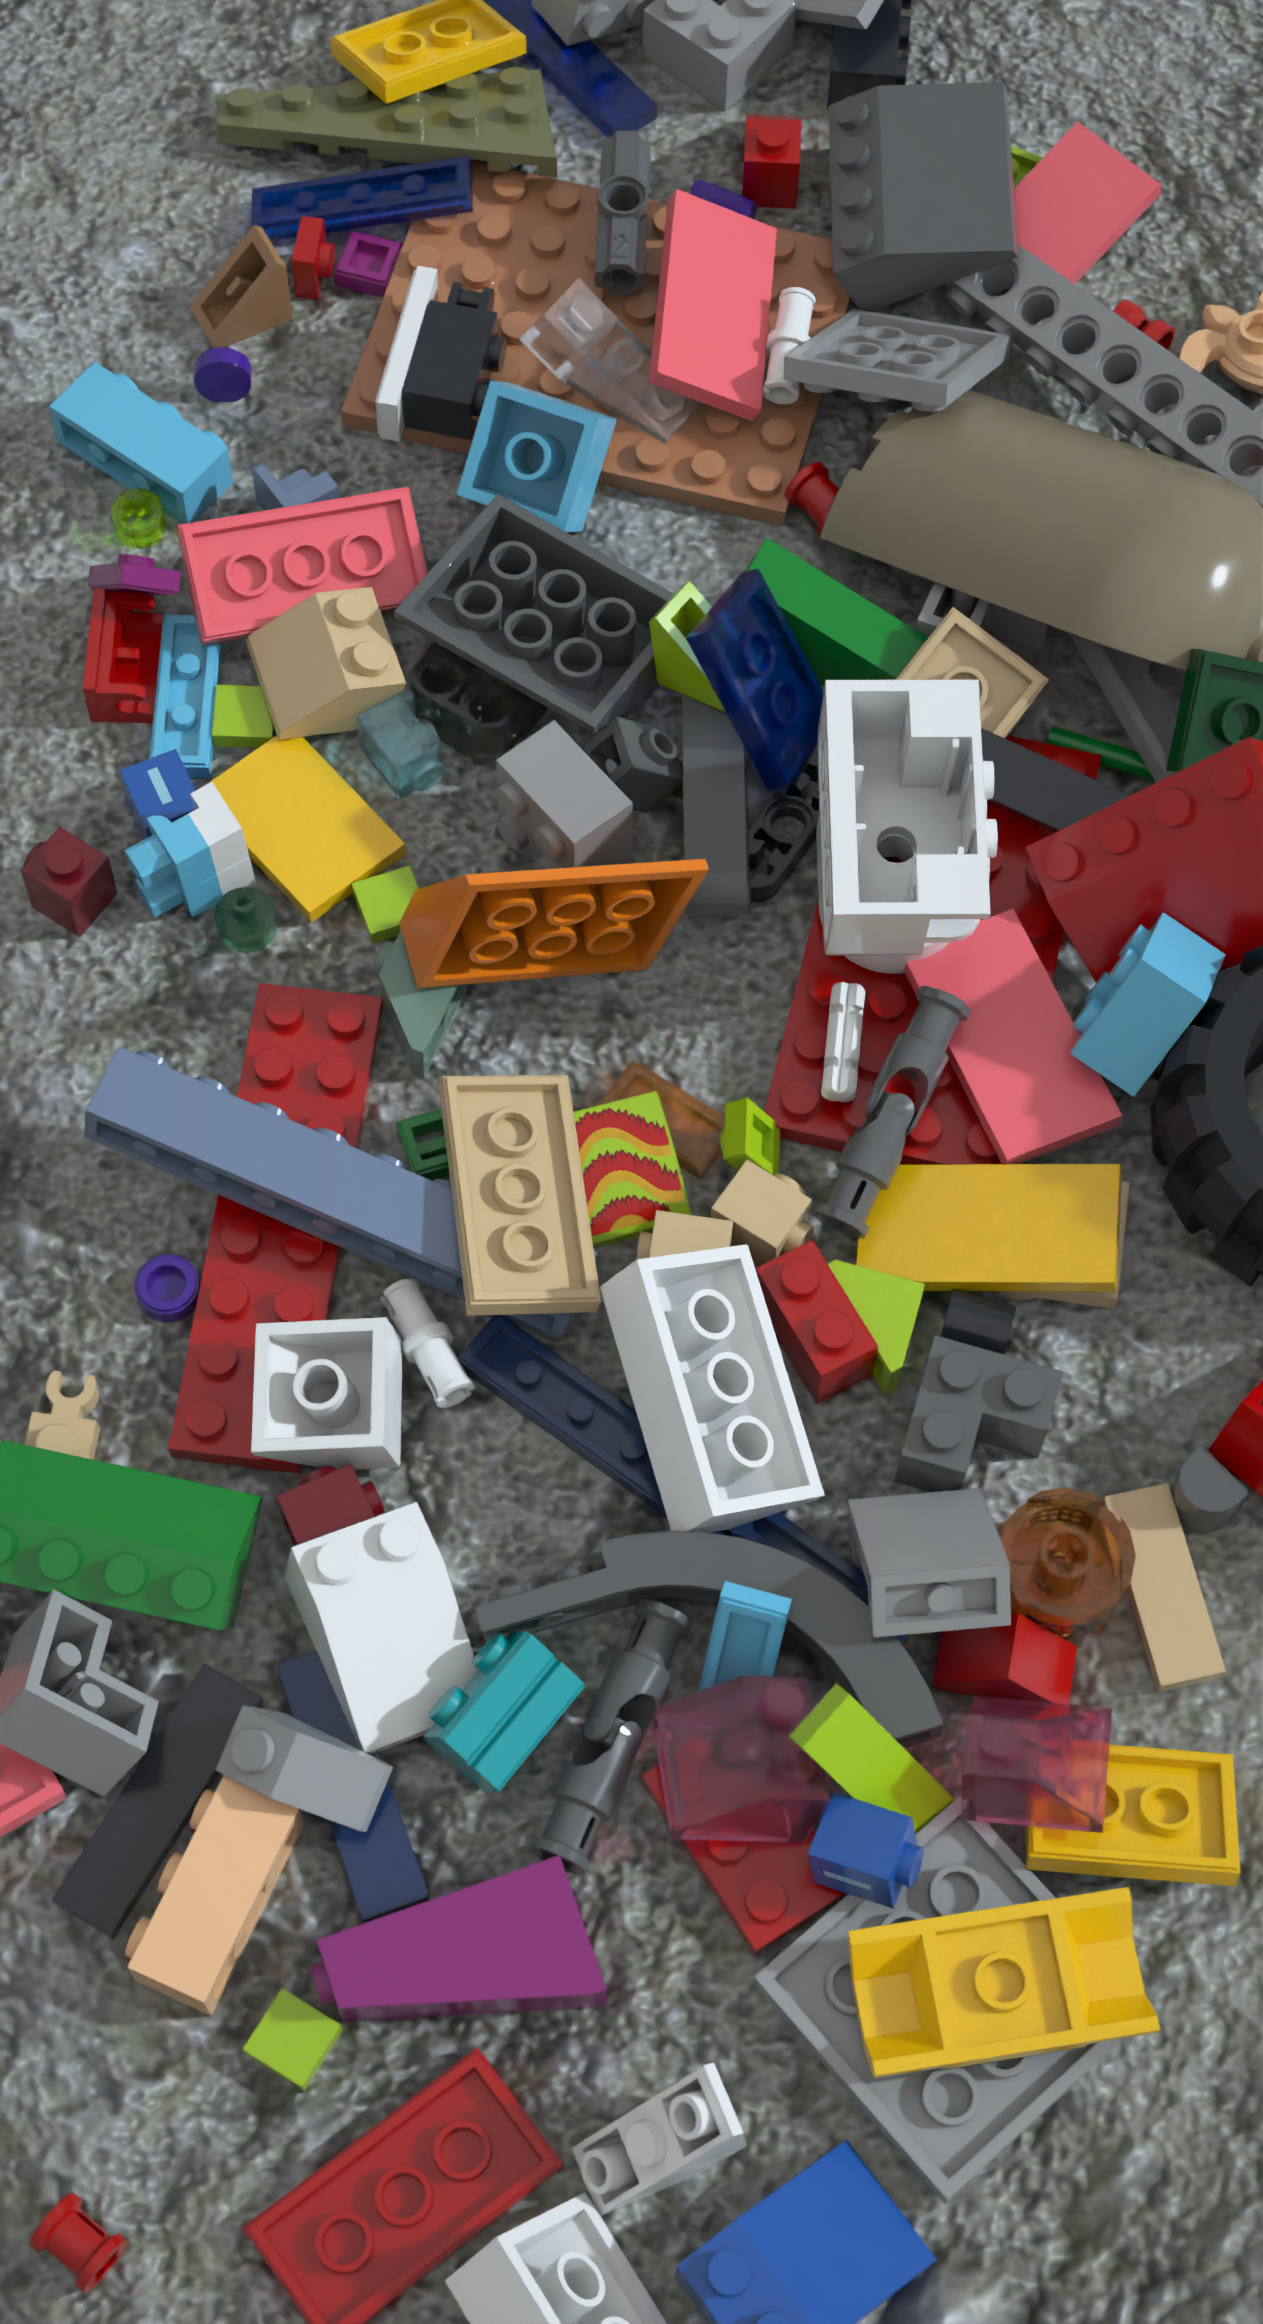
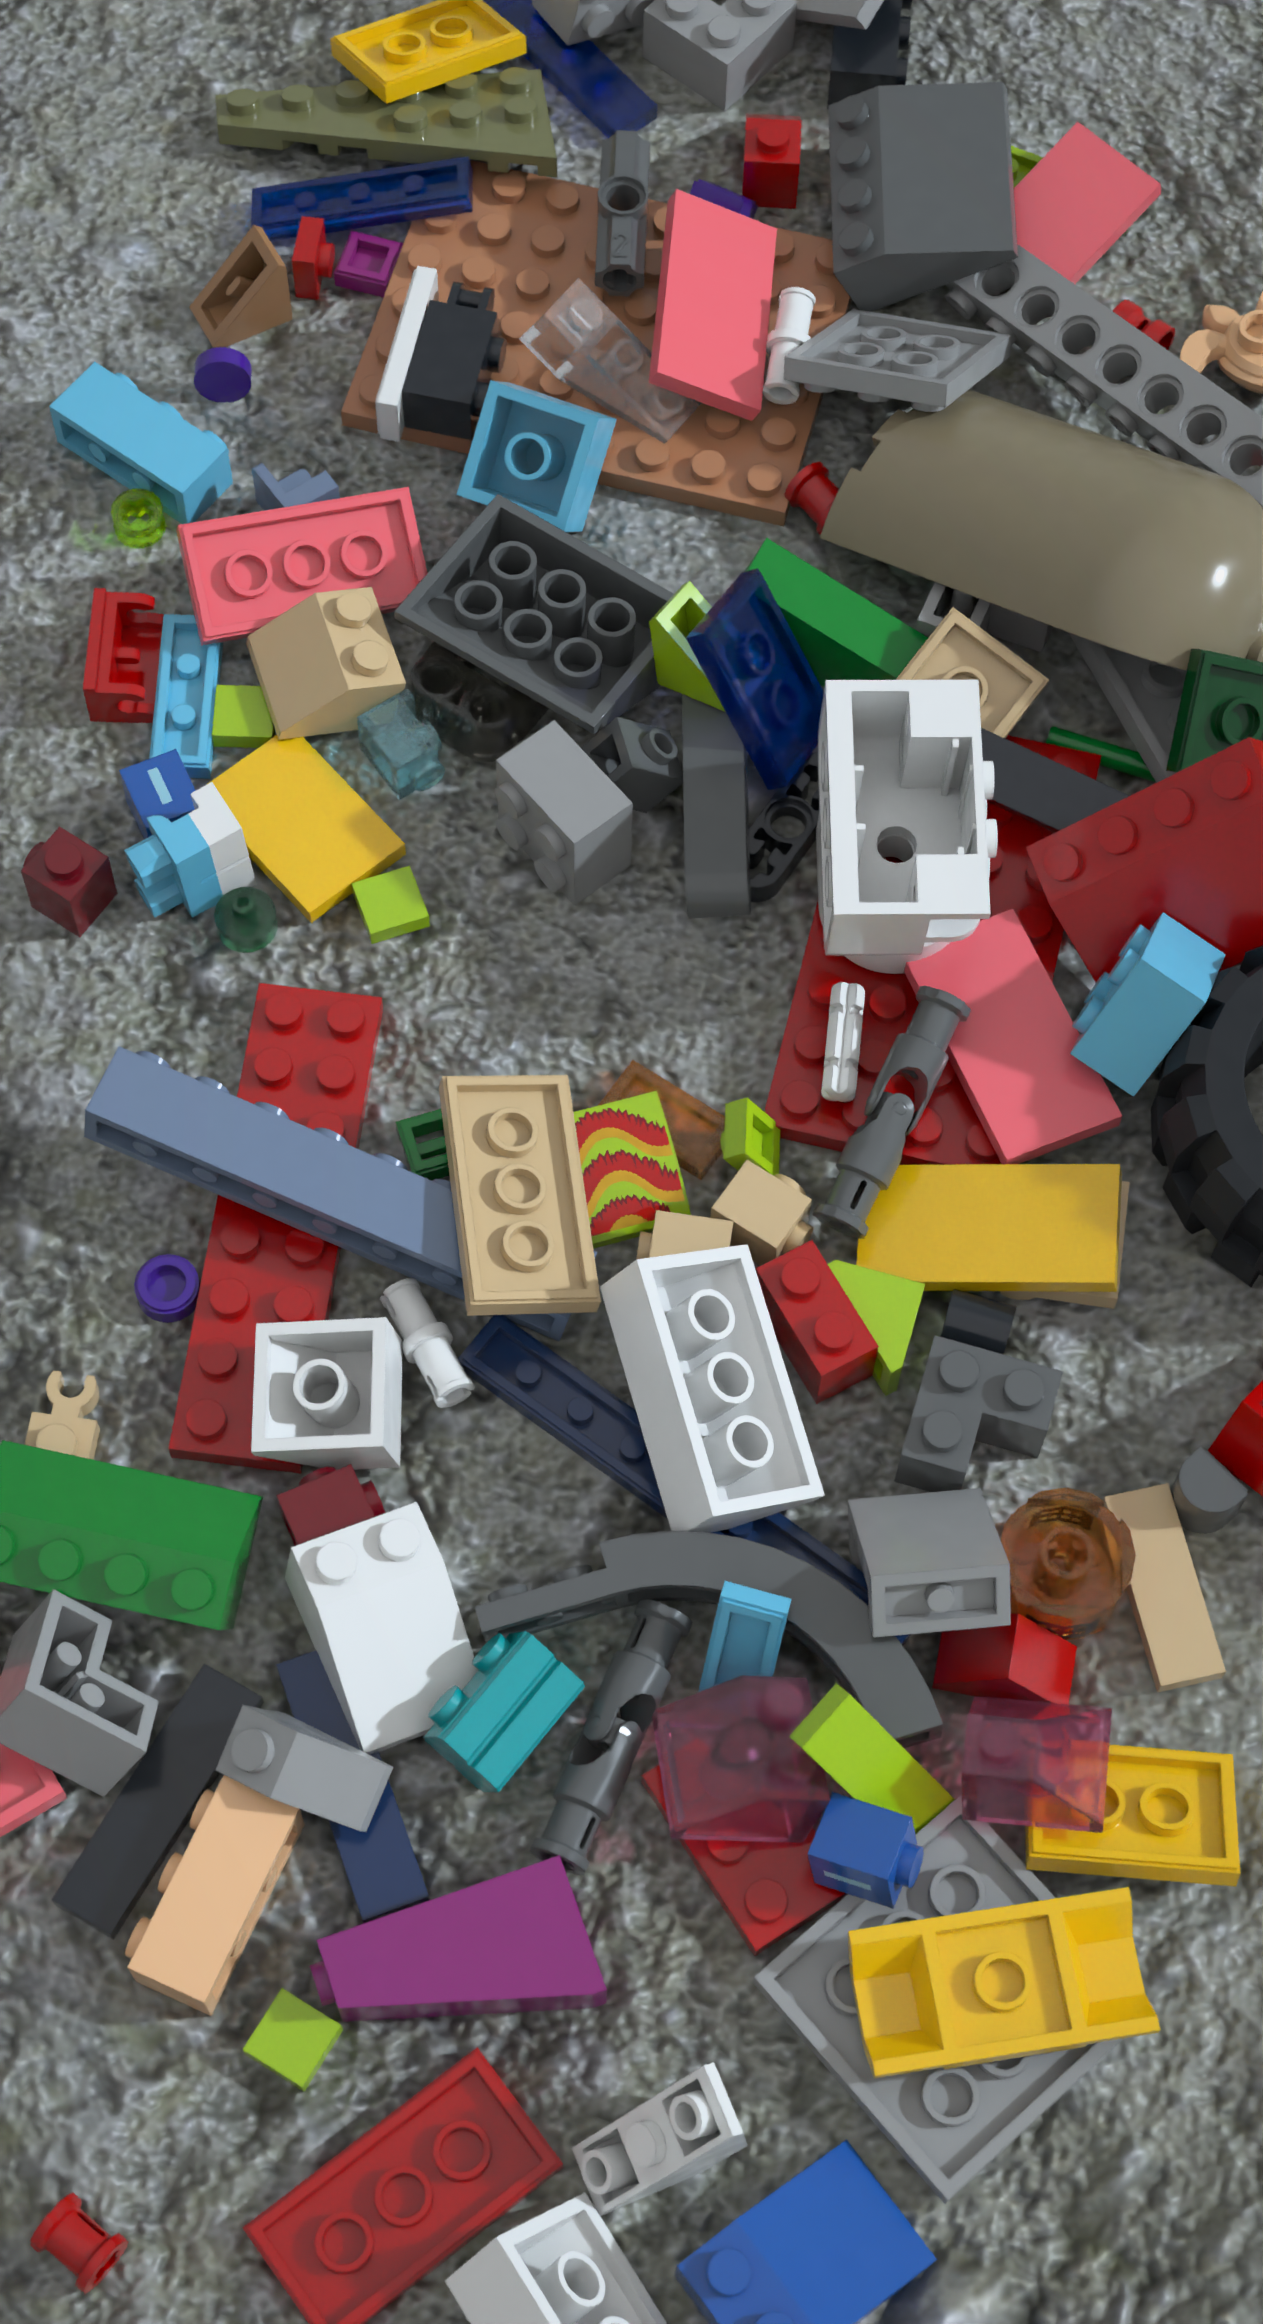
magenta plate [88,554,181,596] -> none
sand green slope [373,930,470,1079] -> none
orange slope [399,859,709,988] -> none

